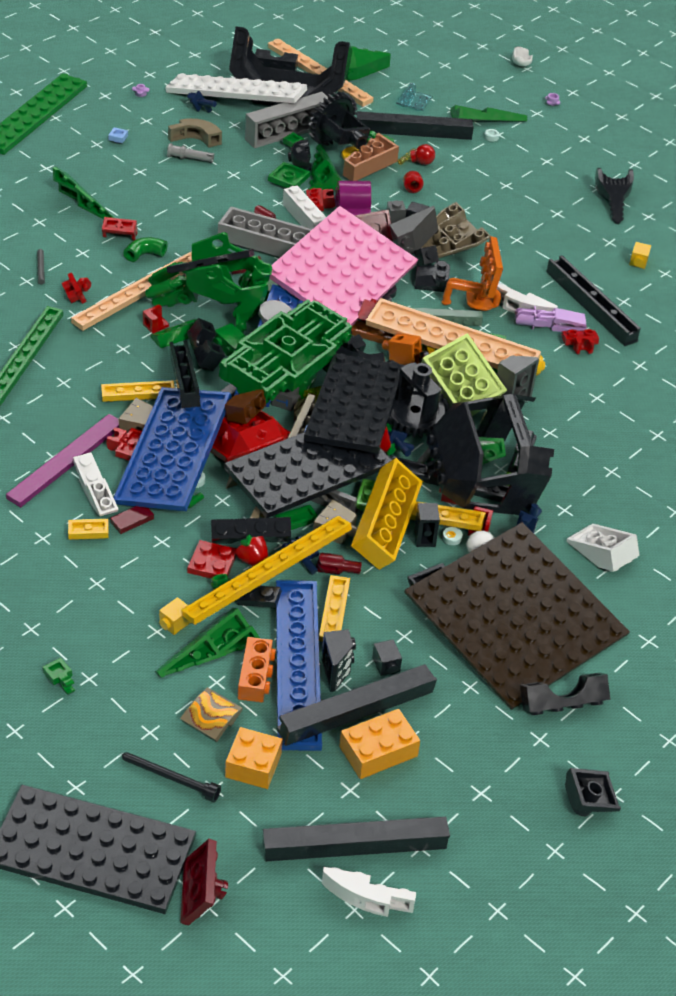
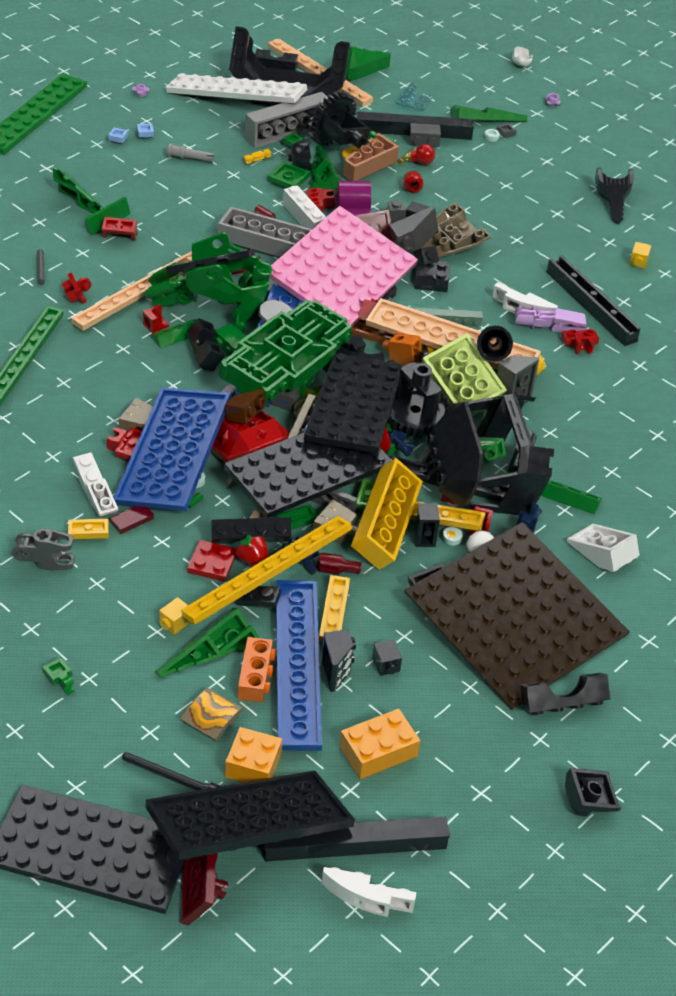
tile [6,414,119,507] -> none
yellow plate [101,380,175,402] -> none
green cylinder [123,237,168,262] -> none
dark tan arch [168,118,222,148] -> none
black tile [169,340,201,408] -> none
dark blue arm [187,91,217,113] -> none
green plate [211,574,230,589] -> none
black tile [276,664,437,746] -> none
orange plate [441,236,503,311] -> none
none -> dark grey piece [11,529,75,571]
none -> green slope [85,197,130,235]
none -> light blue plate [137,123,154,138]
none -> black plate [145,771,355,860]
none -> yellow axle [243,149,271,164]
none -> dark grey brick [409,123,441,147]
none -> black cone [477,325,513,362]
none -> dark grey tile [496,123,517,138]
none -> green slope [542,480,602,514]

